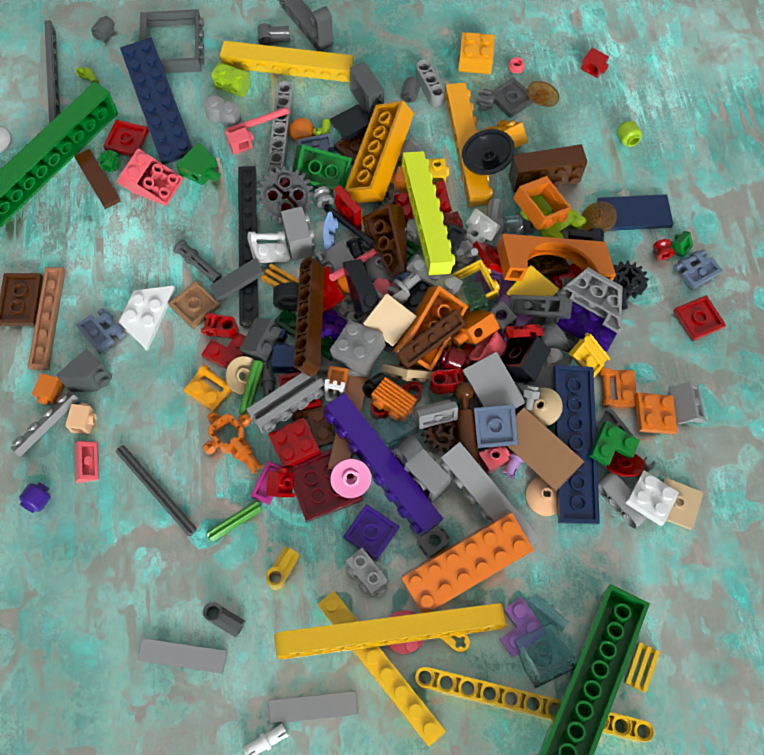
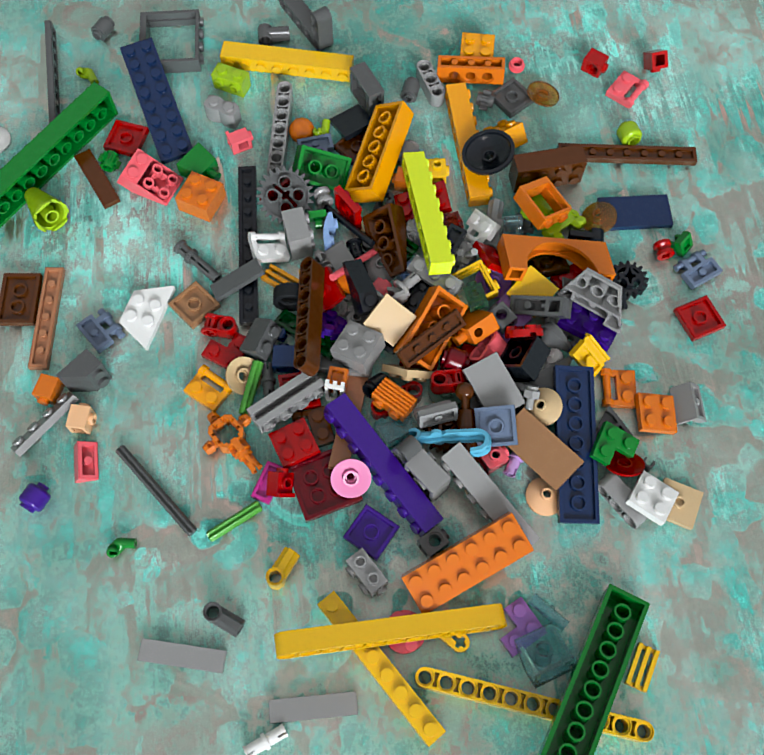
coral bar [226,107,290,133] -> none
none -> lime cone [24,187,69,232]
none -> green arm [106,538,137,558]
none -> orange brick [175,171,226,222]
none -> green tile [308,209,327,229]
none -> medium azure piece [408,428,492,457]
none -> orange brick [437,55,505,85]
none -> reddish brown plate [557,143,697,166]
none -> coral plate [605,70,649,108]
none -> red brick [643,49,668,73]

